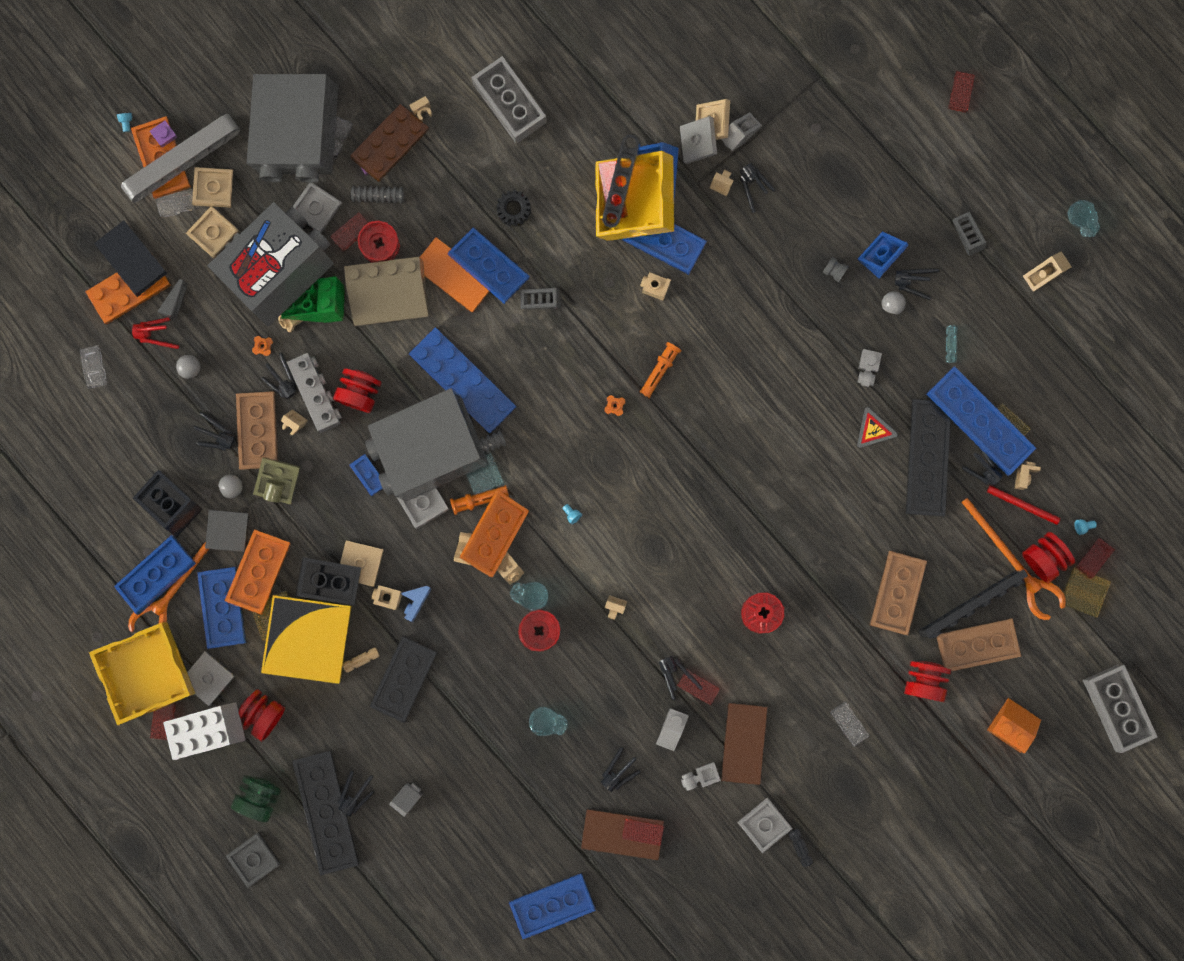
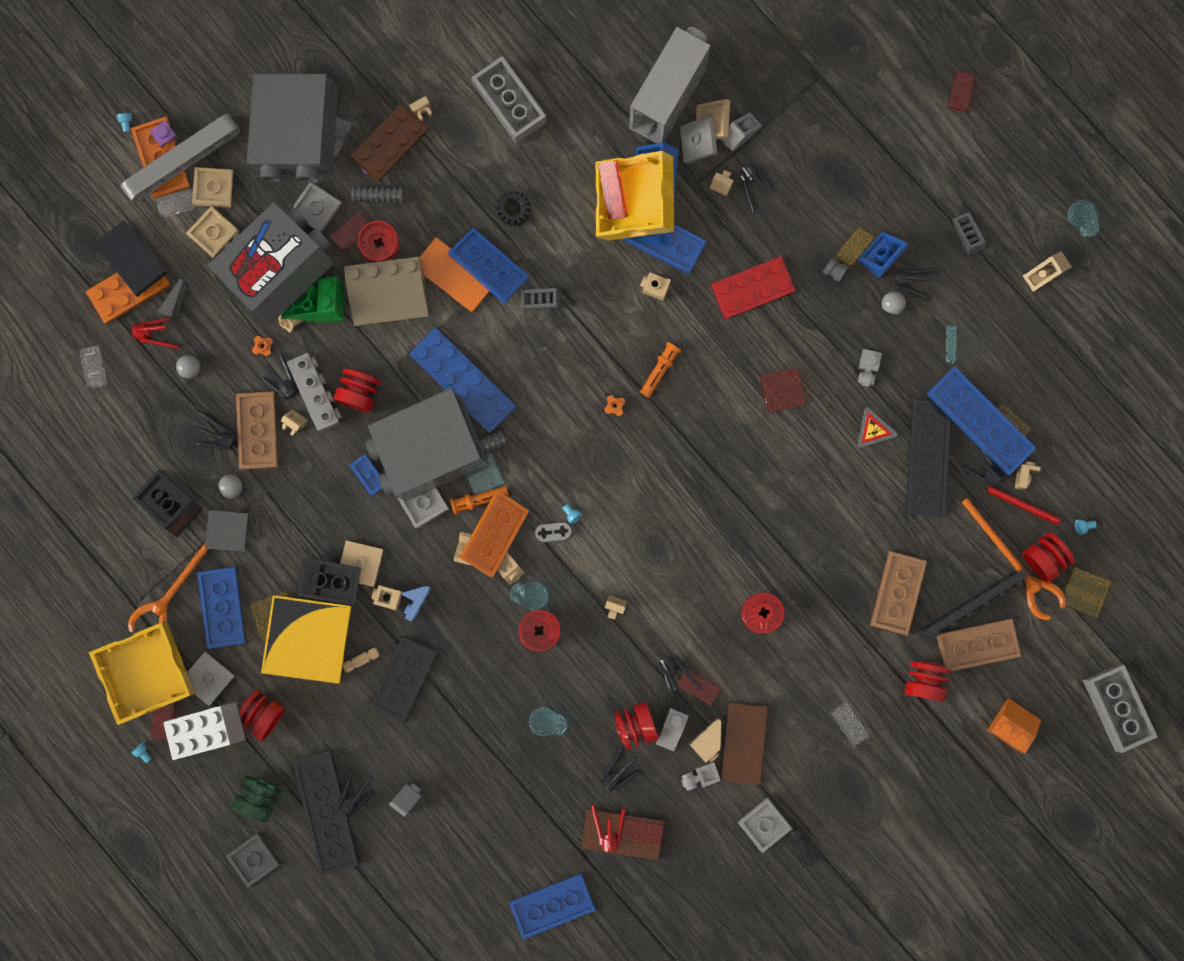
blue tile [114,535,196,615] -> none
orange plate [225,529,291,615] -> none
olive plate [253,457,301,504] -> none
black beam [602,133,641,228] -> none
clear red tile [1076,538,1115,579] -> none
none -> medium azure piece [131,742,152,763]
none -> light grey beam [535,523,571,542]
none -> red plant [591,805,626,852]
none -> red wheel [614,701,659,751]
none -> light grey brick [629,27,711,144]
none -> tan slope [689,718,721,762]
none -> red plate [711,256,796,320]
none -> clear red tile [759,368,806,413]
none -> clear yellow tile [835,226,874,268]

